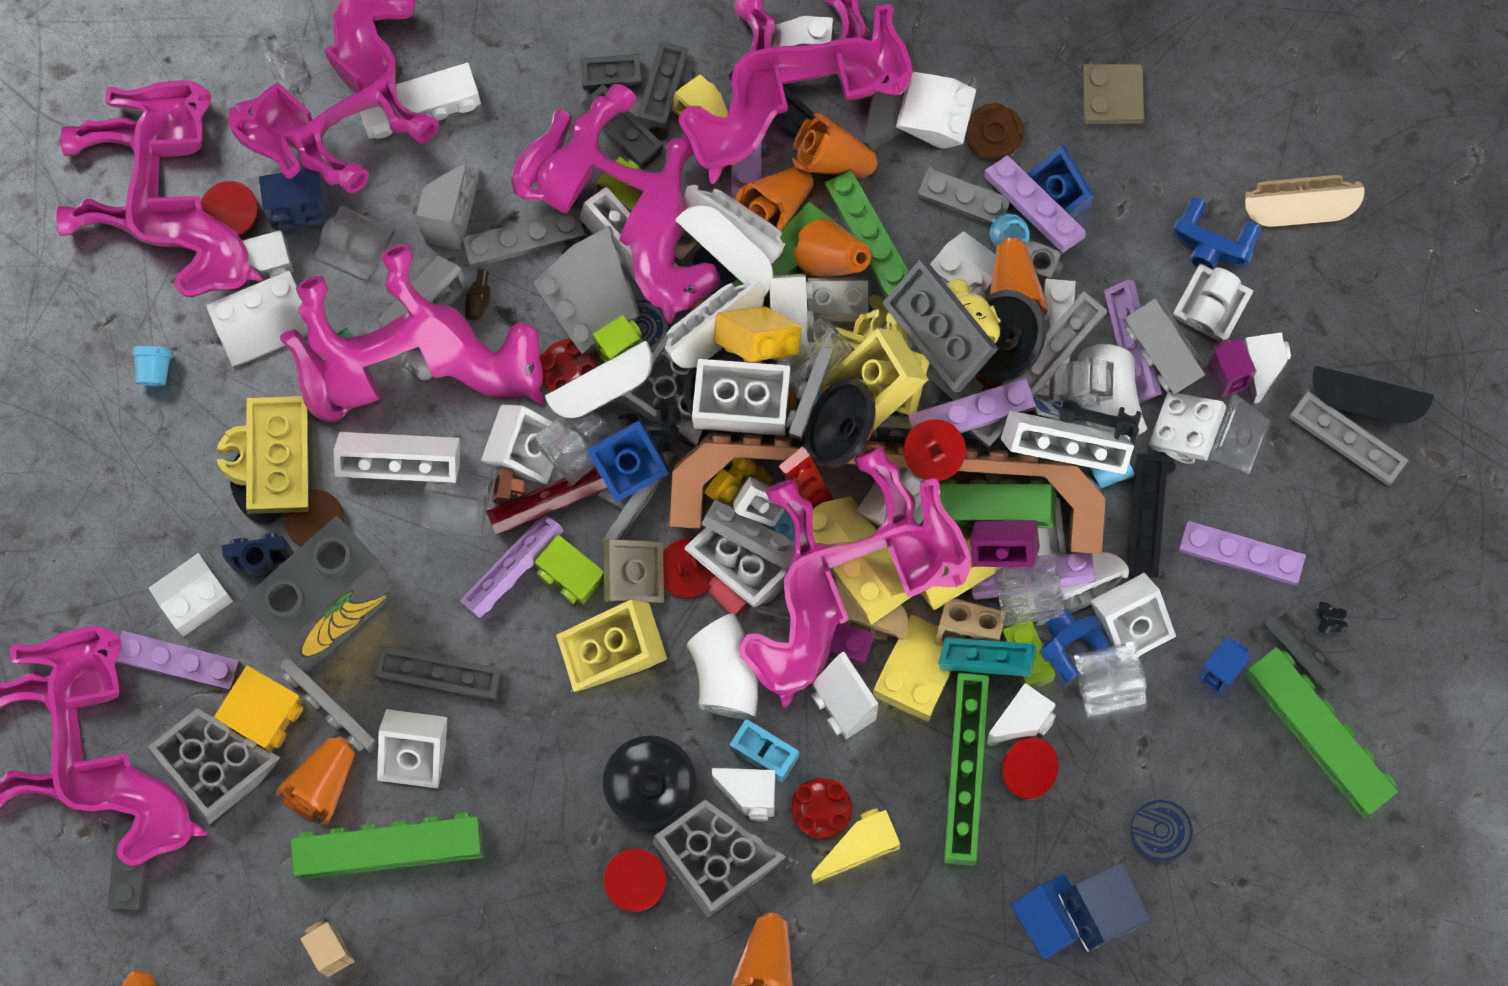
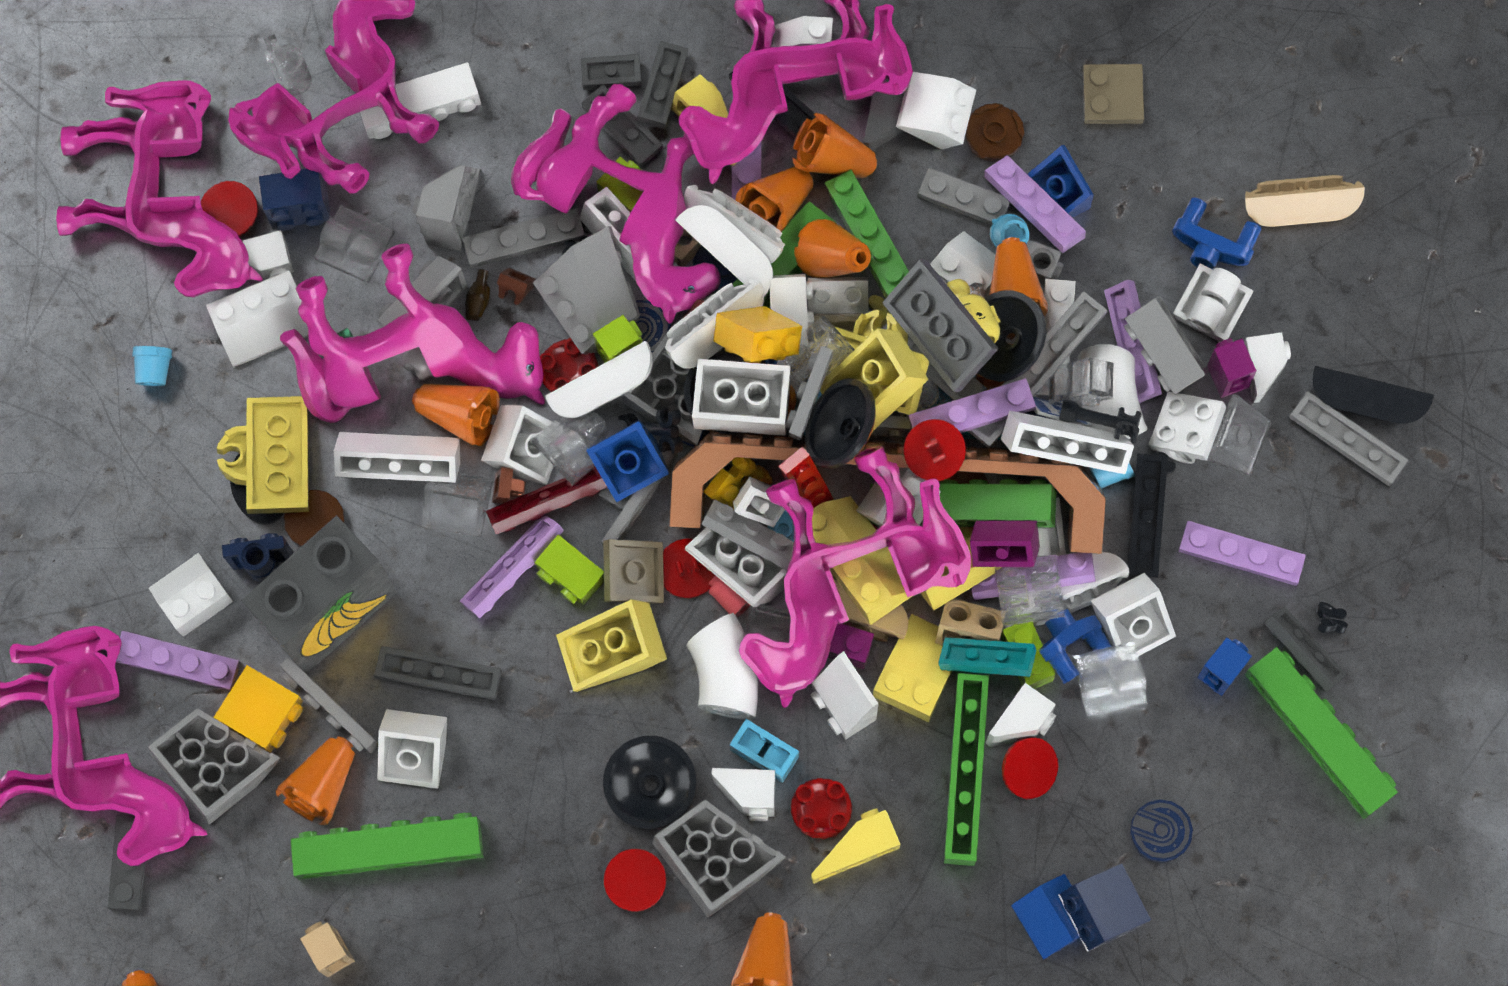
none -> orange cone [412,384,500,446]
none -> copper tile [497,268,536,305]

